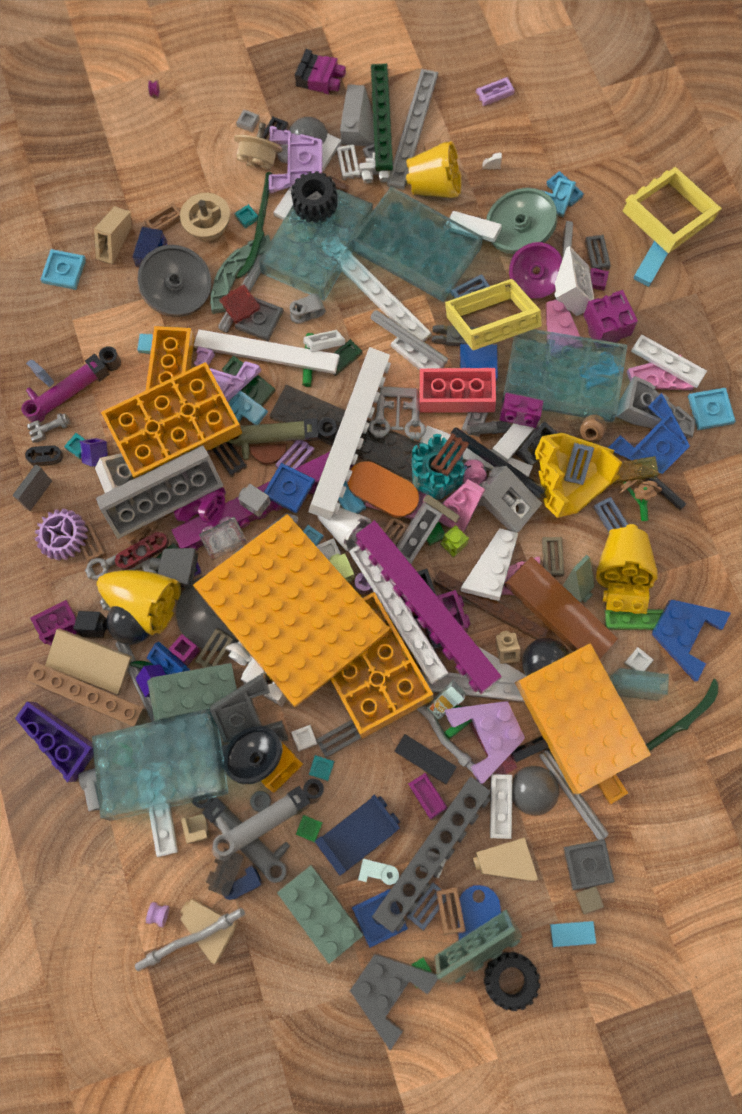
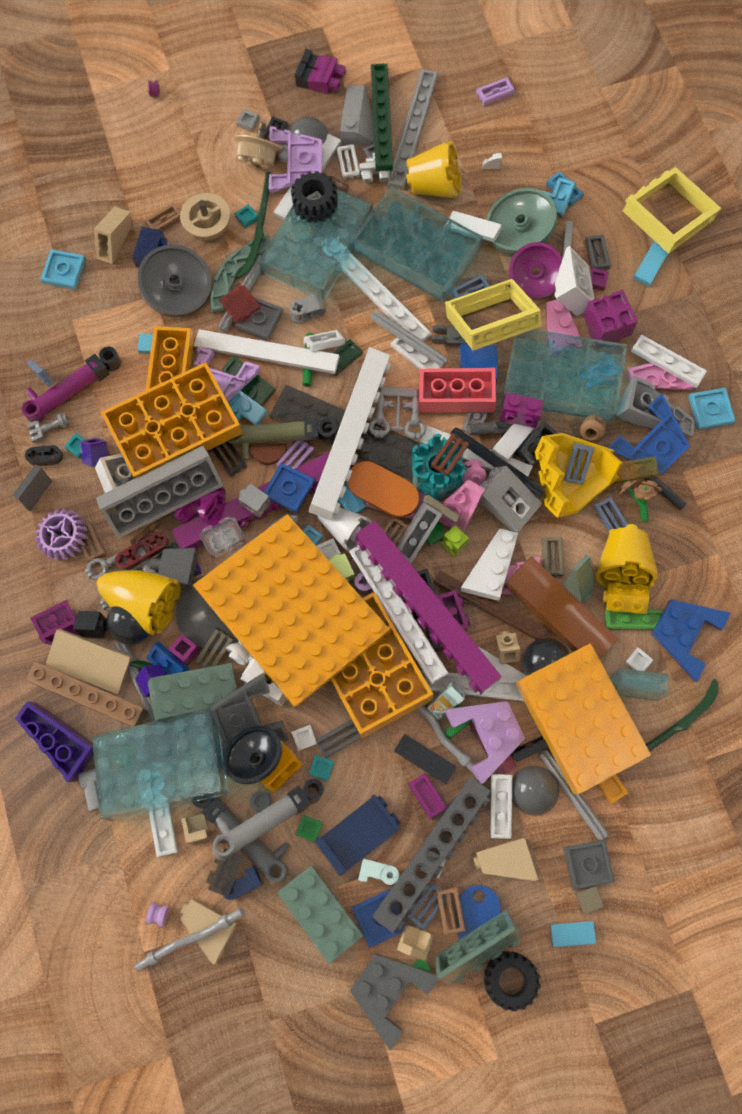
none -> tan panel [397,925,433,961]

